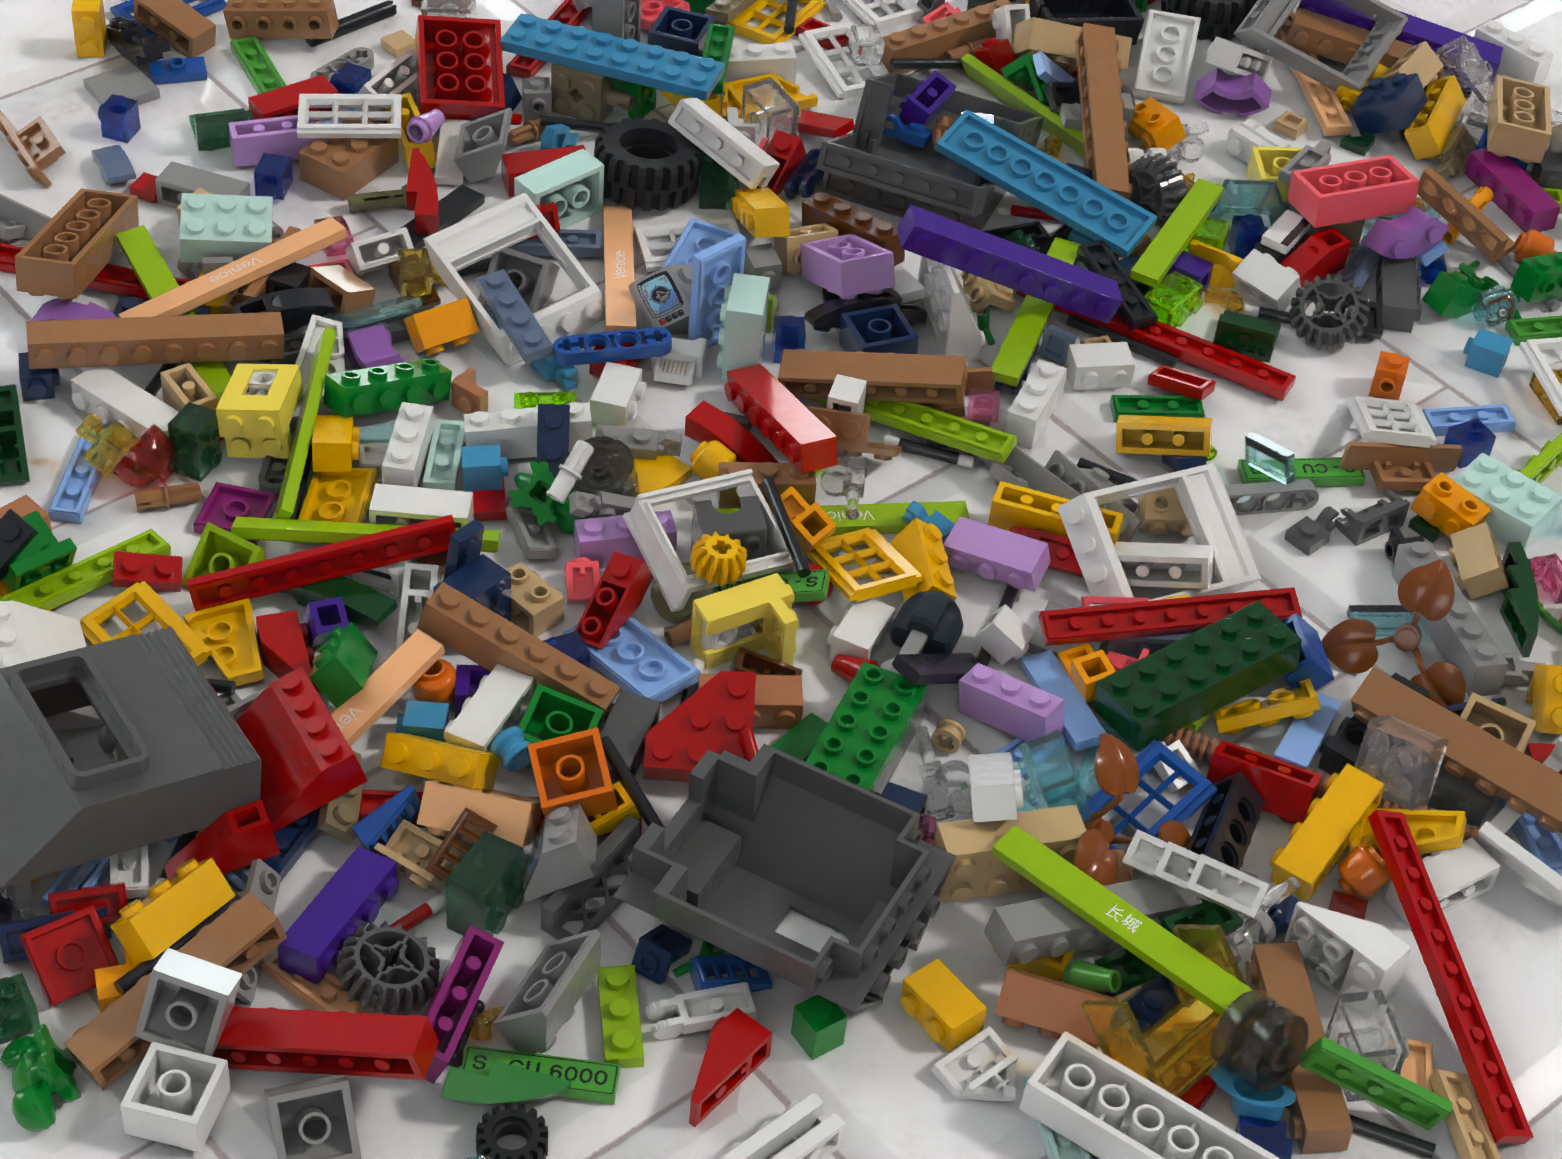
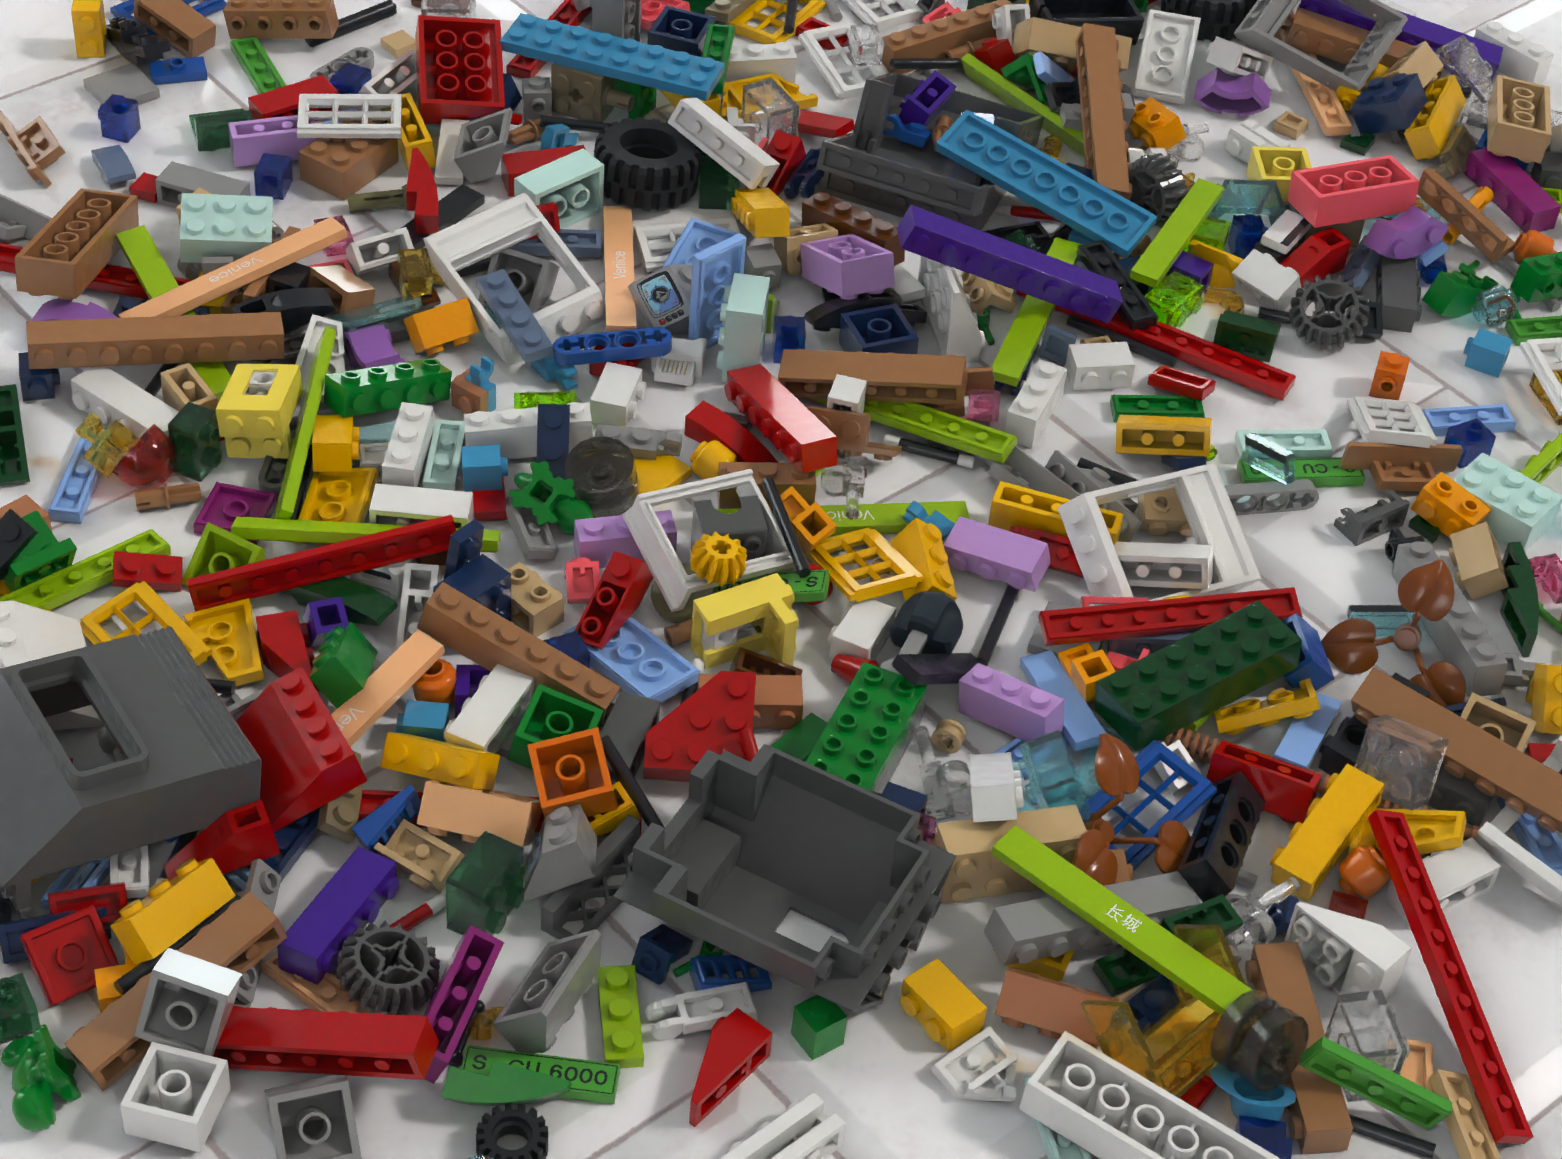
lavender cone [407,109,445,143] -> none
reddish brown slope [425,807,498,890] -> none
dark azure wheel [491,726,532,772] -> none
white axle [546,440,594,504] -> none
light grey hinge [568,491,653,518] -> none
white brick [973,604,1034,665] -> none
bright green cone [1063,959,1121,993] -> none
white slope [1122,829,1270,919] -> none
light grey hinge [1278,138,1333,186] -> none
dark grey plate [1284,506,1339,556] -> none
none -> dark azure plate [465,356,496,412]
none -> light aqua plate [1235,429,1333,459]

